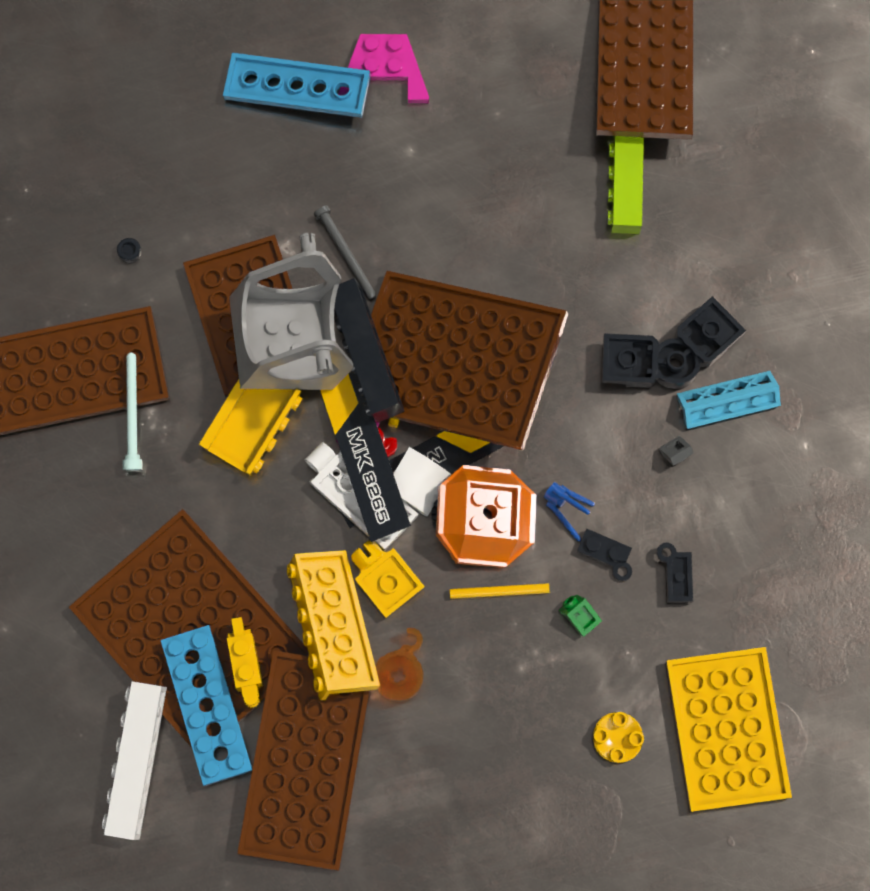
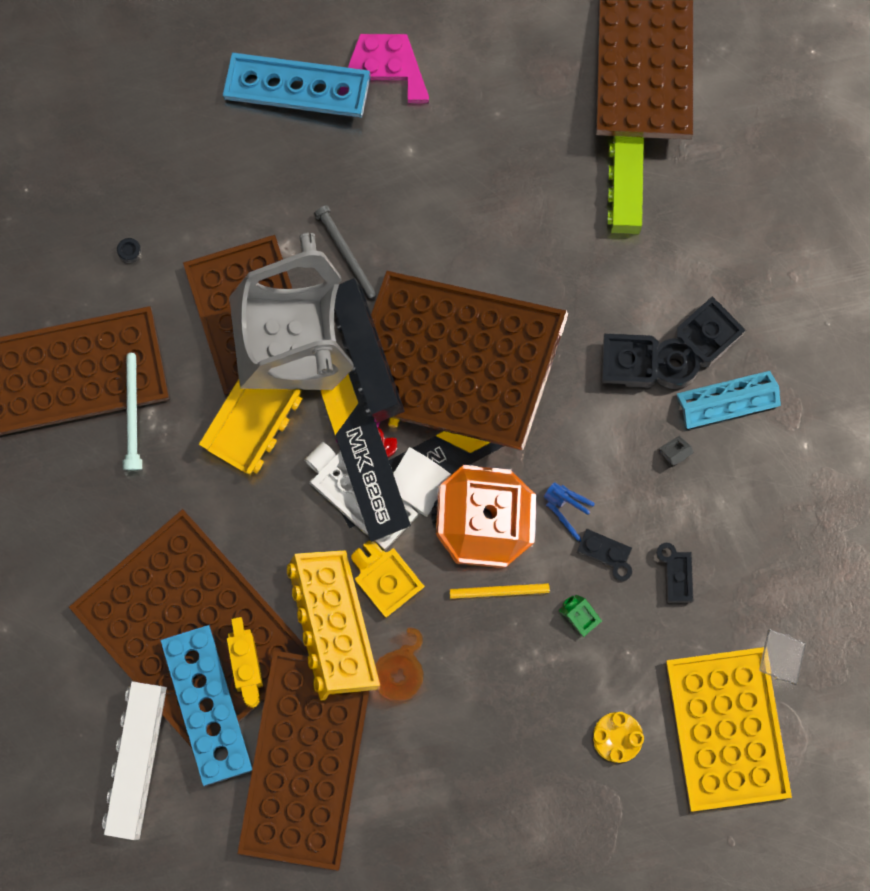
none -> clear piece [759,629,806,685]

